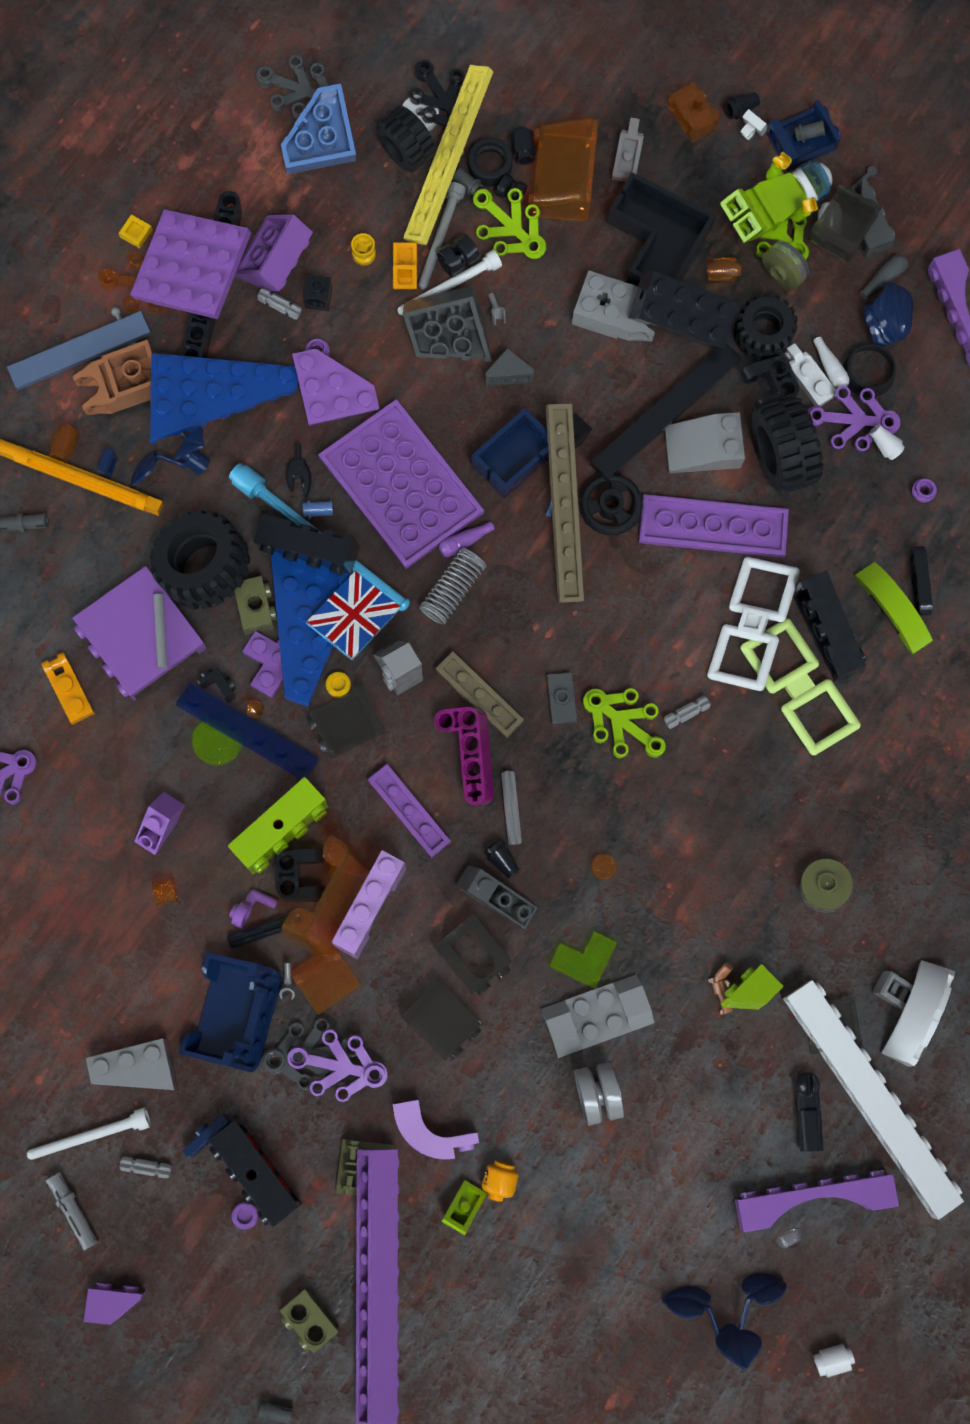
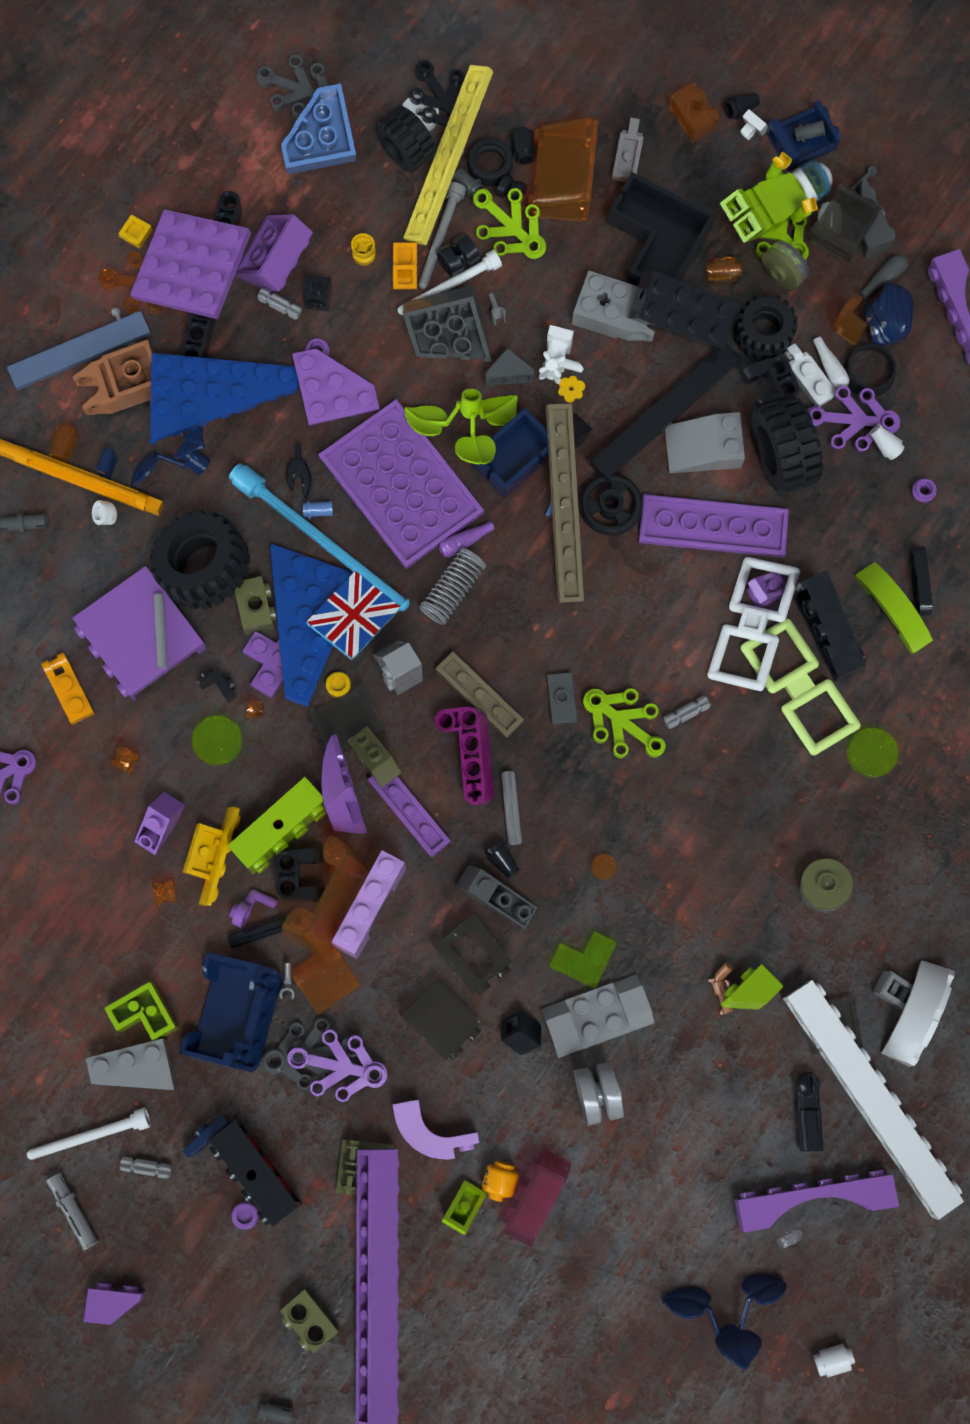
clear blue plate [176,683,319,780] -> none
black wedge [254,514,360,576] -> none
none -> white tile [92,500,117,525]
none -> lime brick [104,982,179,1041]
none -> clear orange wheel [109,746,141,775]
none -> yellow bracket [183,807,240,906]
none -> medium lavender wedge [321,734,367,834]
none -> olive brick [347,726,401,788]
none -> lime plant [404,389,517,465]
none -> black panel [501,1010,541,1055]
none -> clear pink wedge [502,1149,572,1247]
none -> white piece [539,325,584,384]
none -> yellow plant [558,376,585,403]
none -> medium lavender slope [746,572,786,608]
none -> clear orange panel [832,293,867,346]
none -> clear neon green tile [847,728,899,778]

